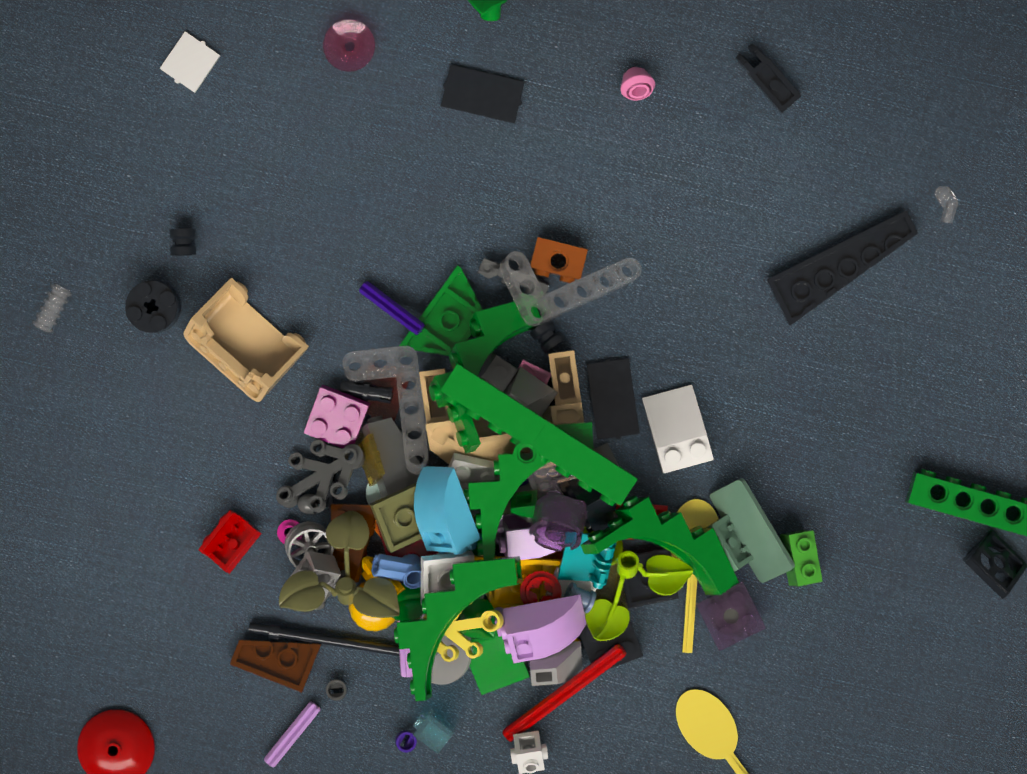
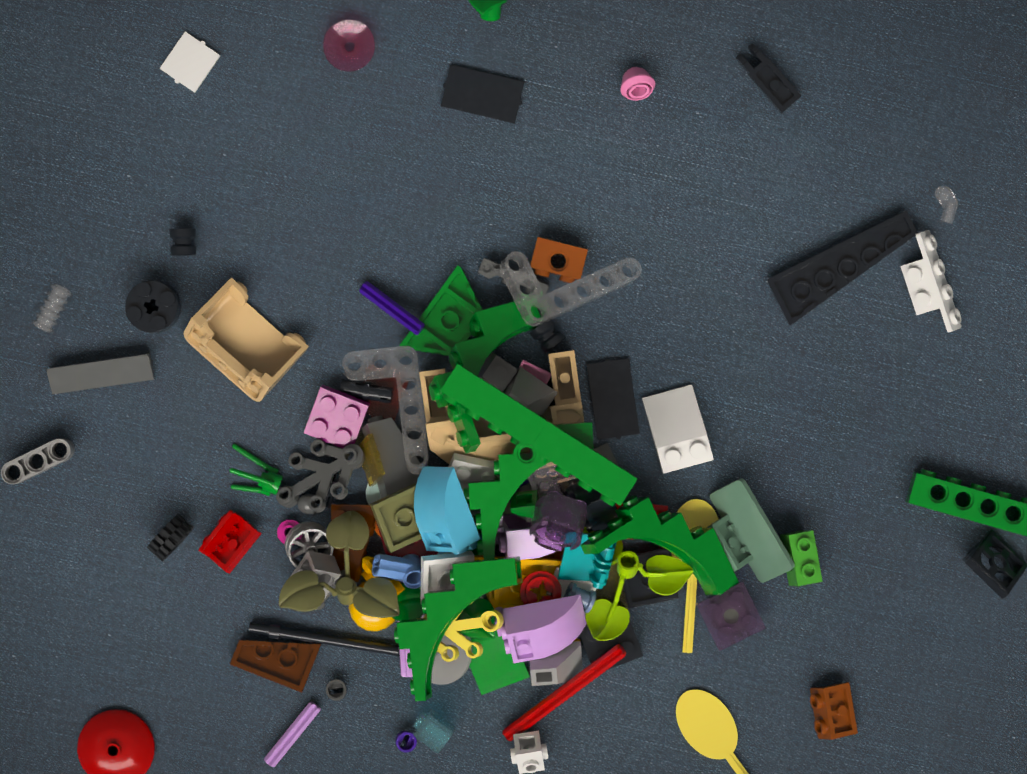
none -> light grey beam [1,438,75,484]
none -> dark grey slope [46,354,154,394]
none -> black tyre [147,513,194,562]
none -> green plant [229,444,283,496]
none -> dark orange bracket [810,682,858,740]
none -> white bracket [900,230,961,333]

